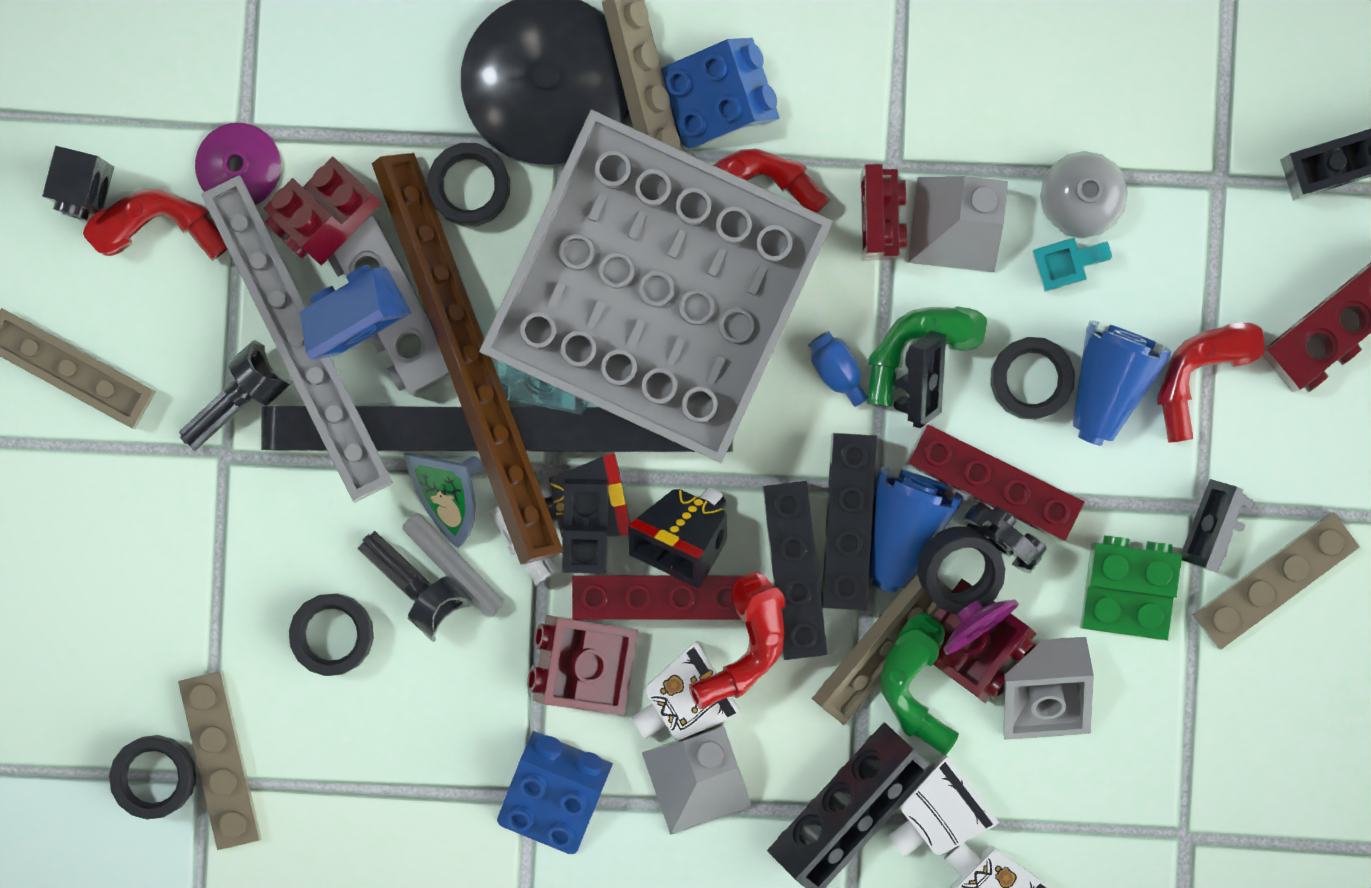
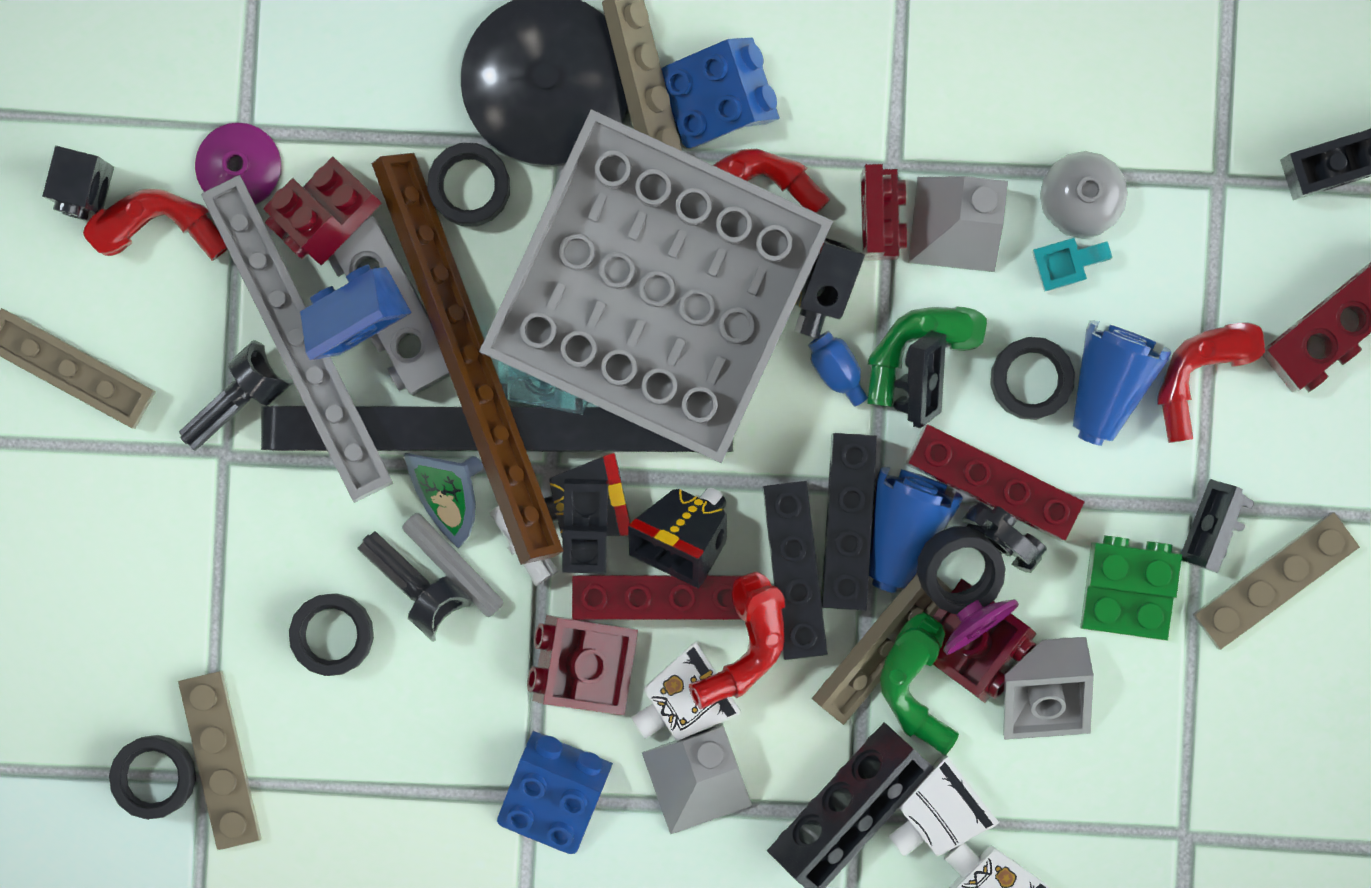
none -> black torso [794,238,865,338]

